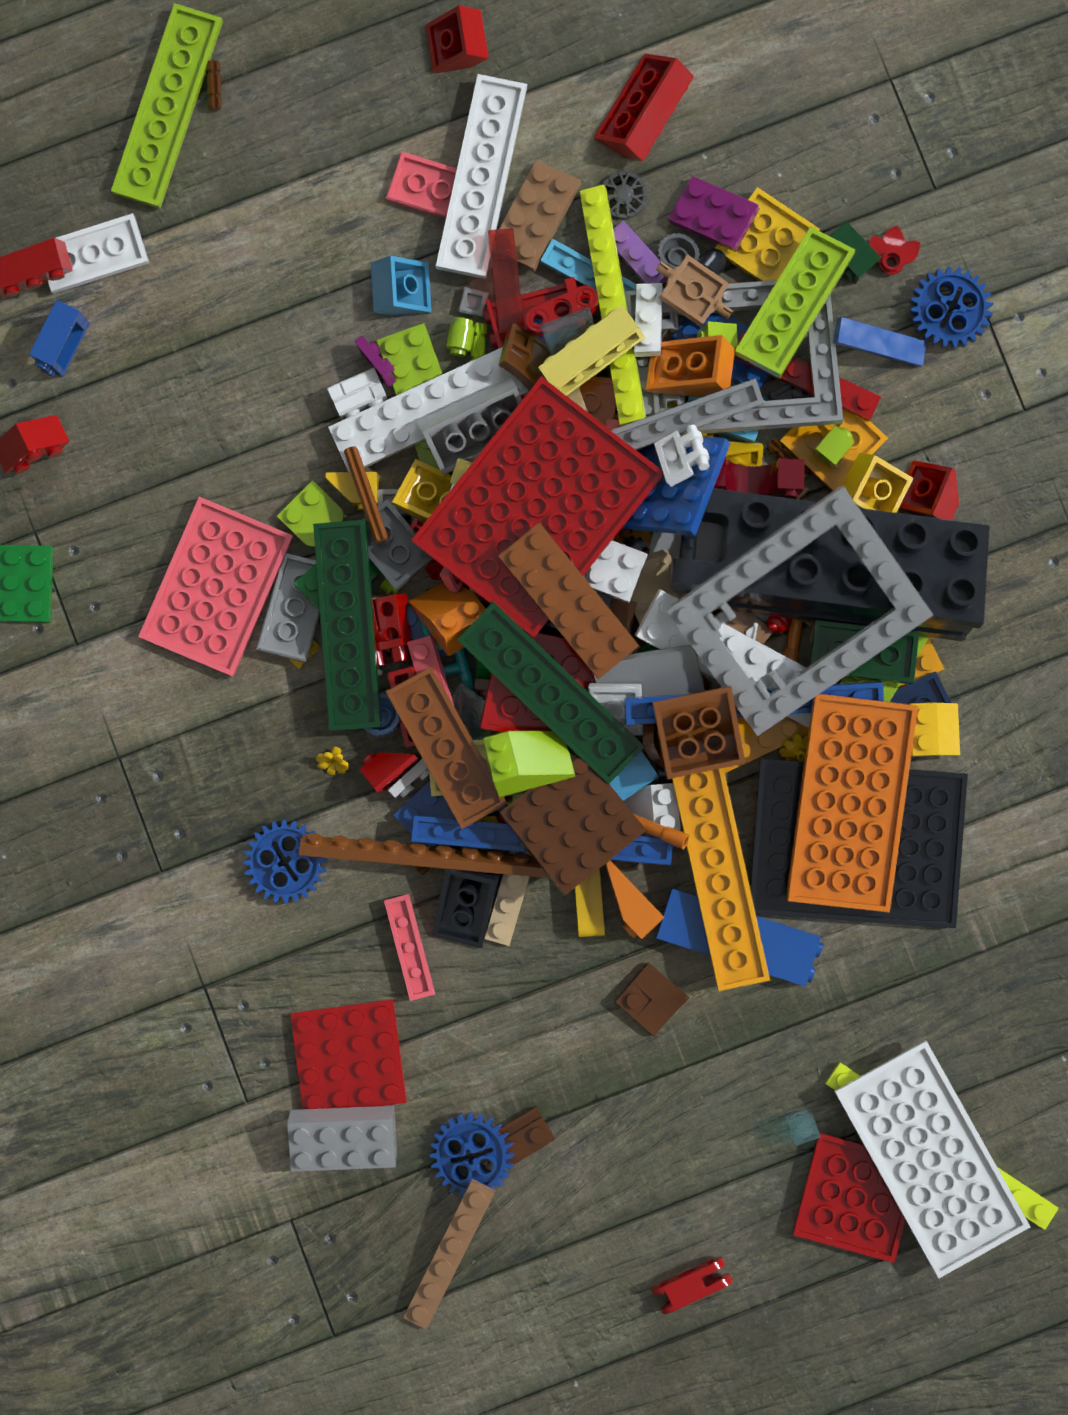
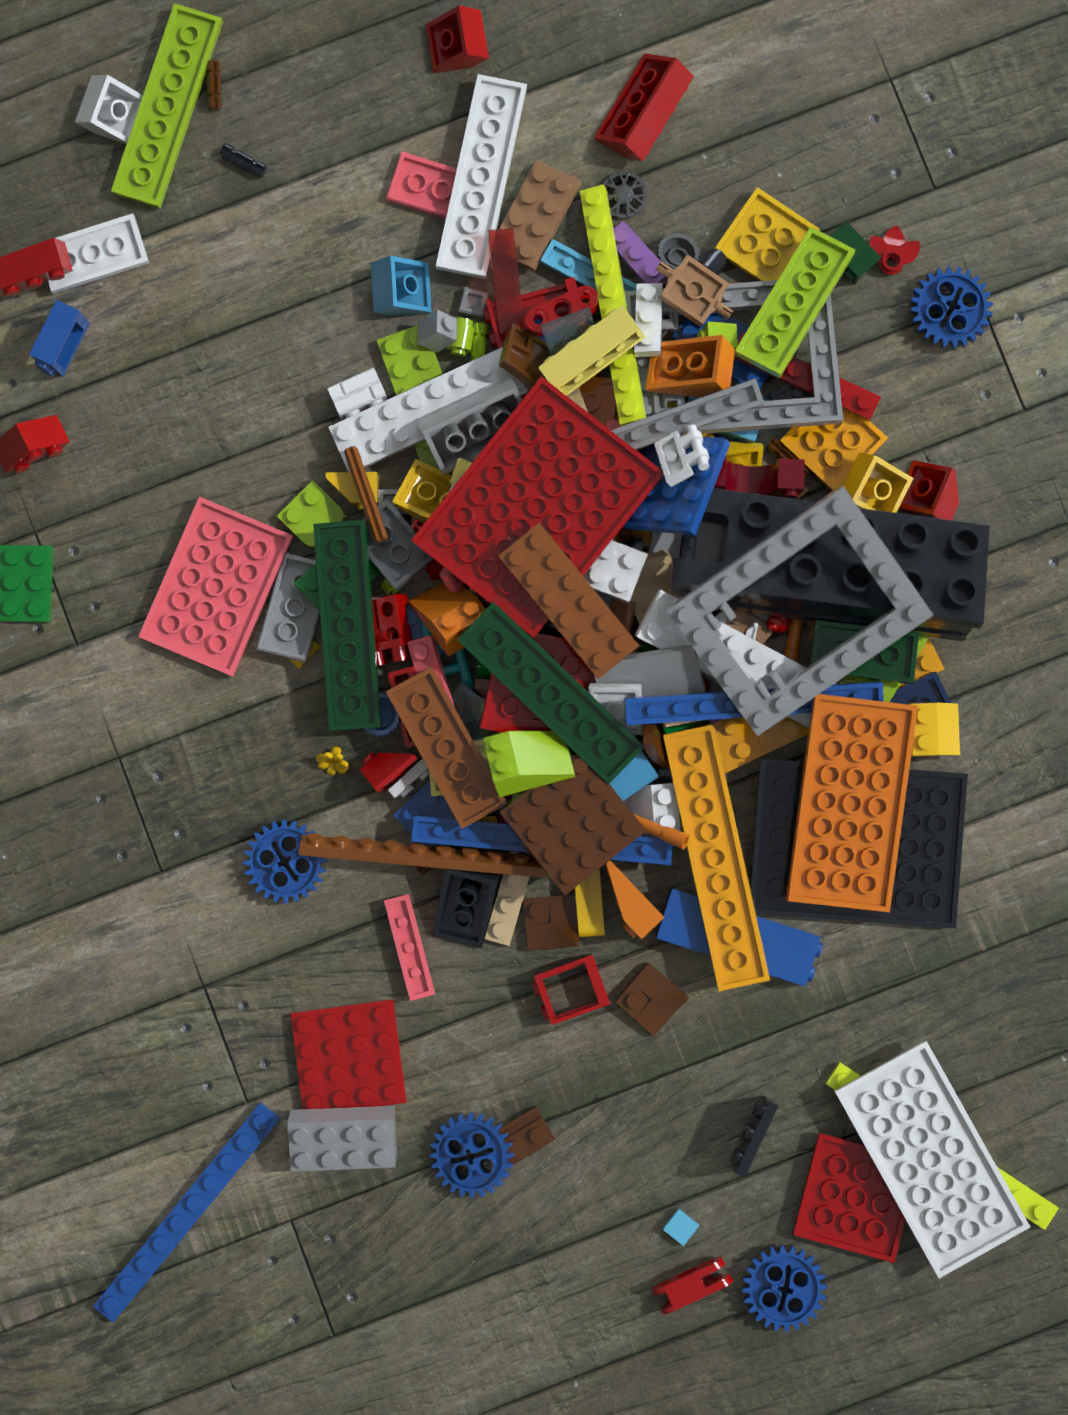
magenta plate [354,335,396,387] -> none
medium nougat plate [403,1179,496,1330] -> none
dark orange slope [653,686,745,779] -> none
magenta plate [668,176,760,252] -> none
yellow plant [779,732,808,761] -> none
clear light blue brick [784,1109,820,1146] -> none
lime brick [813,425,855,469] -> none
tile [833,317,927,367] -> none
none -> white slope [75,75,143,144]
none -> blue plate [93,1102,281,1323]
none -> black axle [219,143,267,178]
none -> light grey brick [418,310,457,353]
none -> reddish brown plate [523,894,579,951]
none -> red window [531,954,610,1025]
none -> medium azure tile [663,1208,700,1246]
none -> black plate [730,1096,779,1178]
none -> blue gear [741,1244,827,1332]

